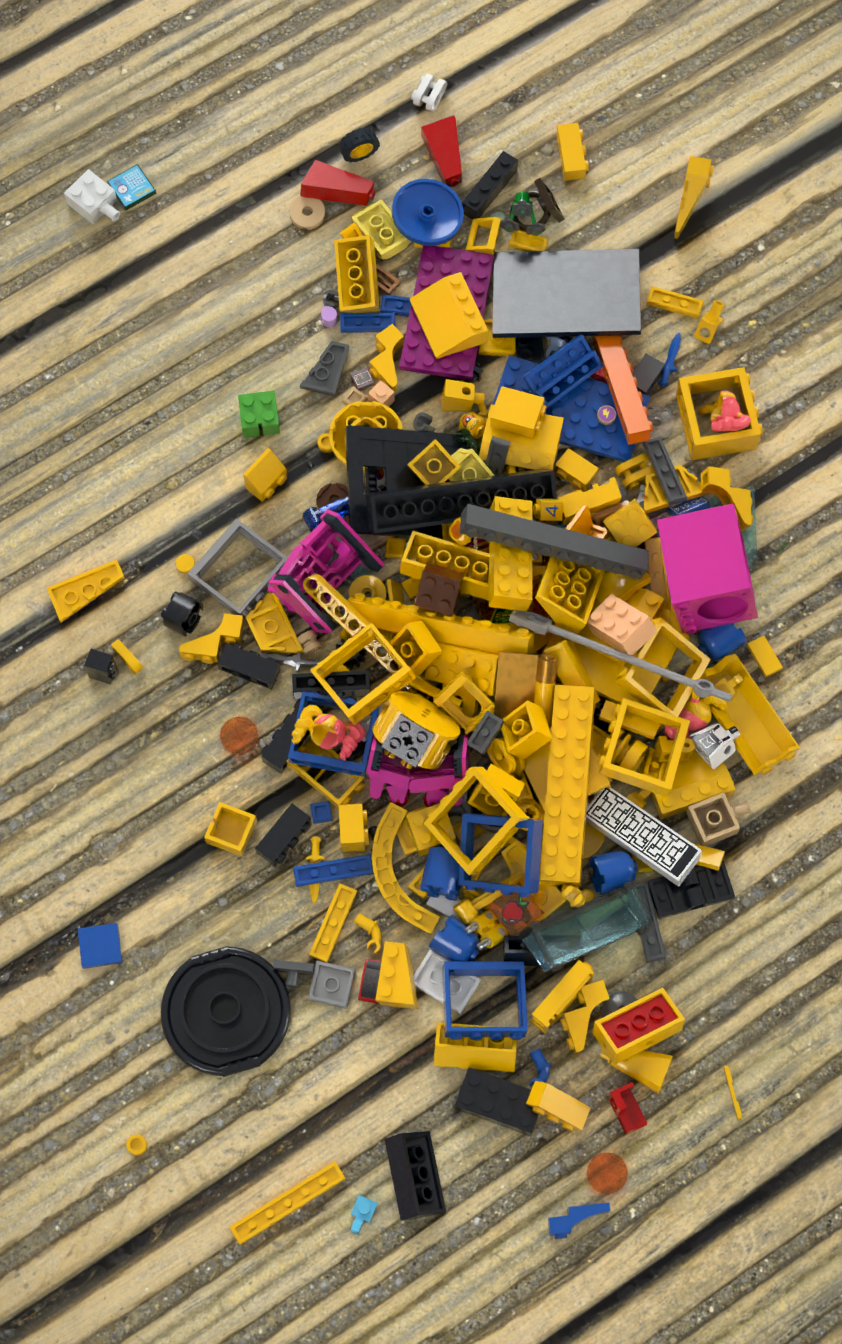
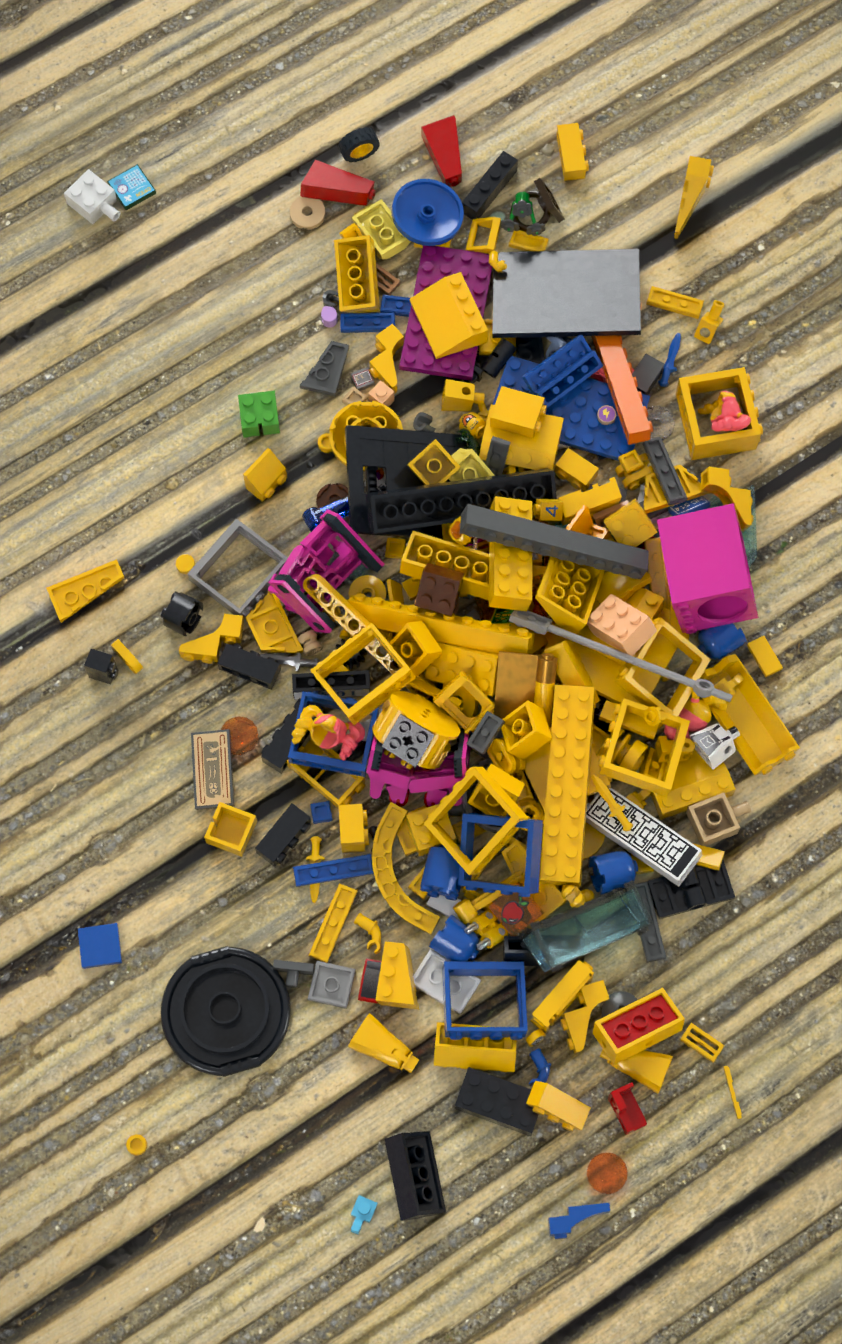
yellow tile [229,1161,346,1245] -> none
white brick [411,74,447,112] -> none
none -> tile [191,729,235,810]
none -> yellow piece [348,1013,419,1073]
none -> black pin [481,338,517,379]
none -> yellow arm [489,251,507,272]
none -> yellow tile [526,1029,546,1047]
none -> yellow sword [591,773,633,832]
none -> yellow tile [618,449,644,475]
none -> yellow plate [644,706,666,726]
none -> yellow tile [680,1023,725,1063]

